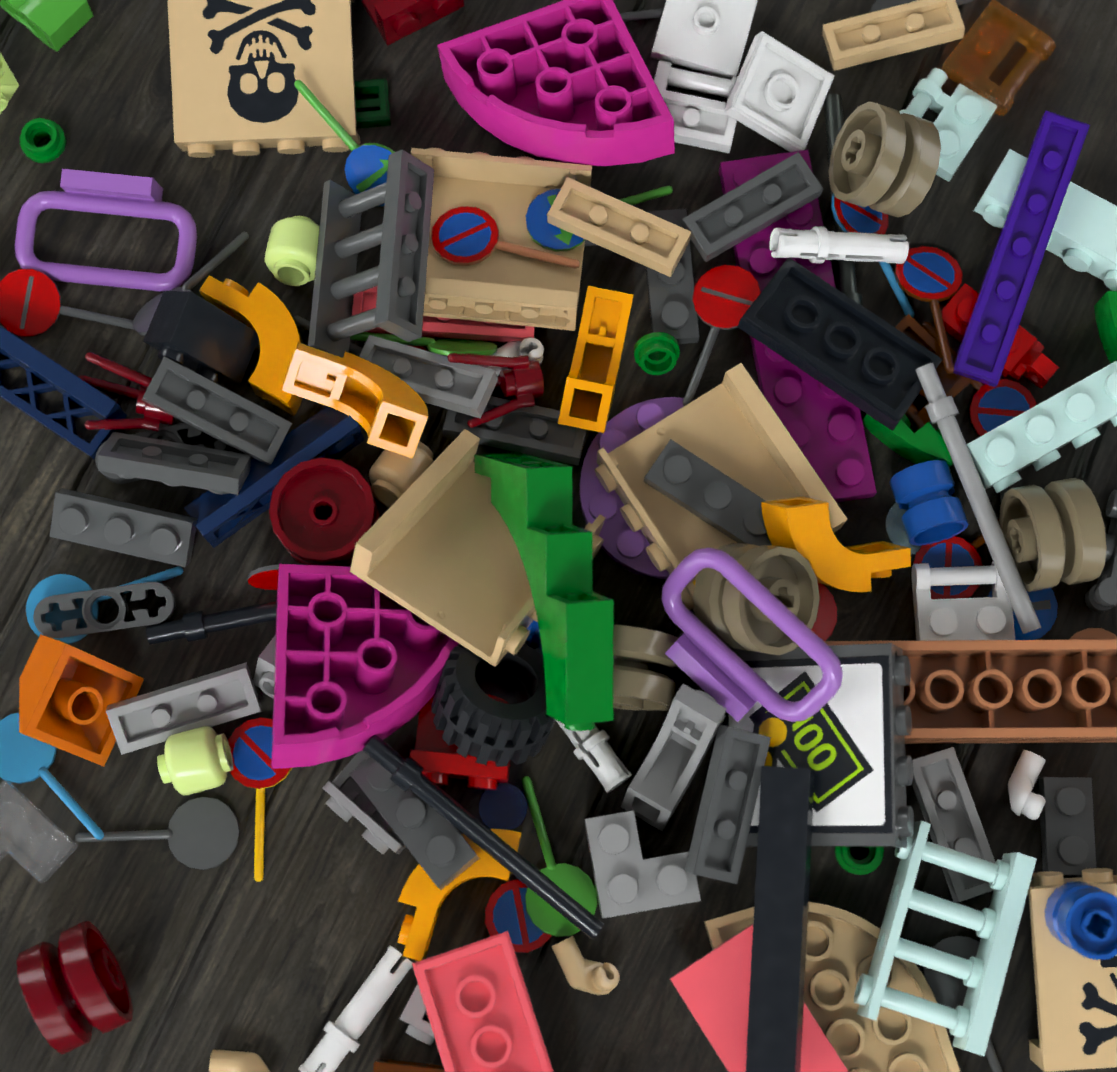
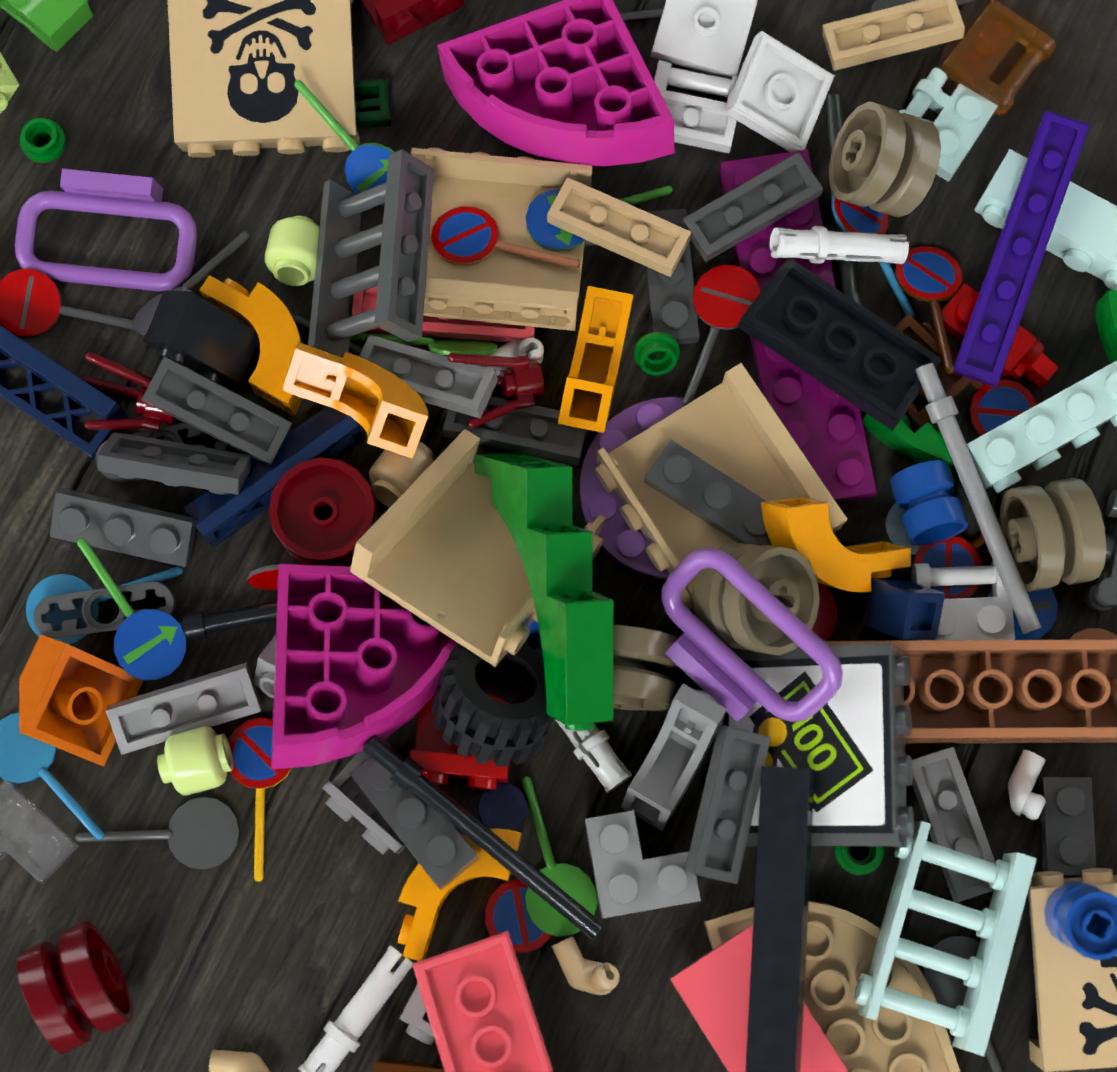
none -> blue piece [77,538,186,680]
none -> dark blue brick [862,579,945,640]

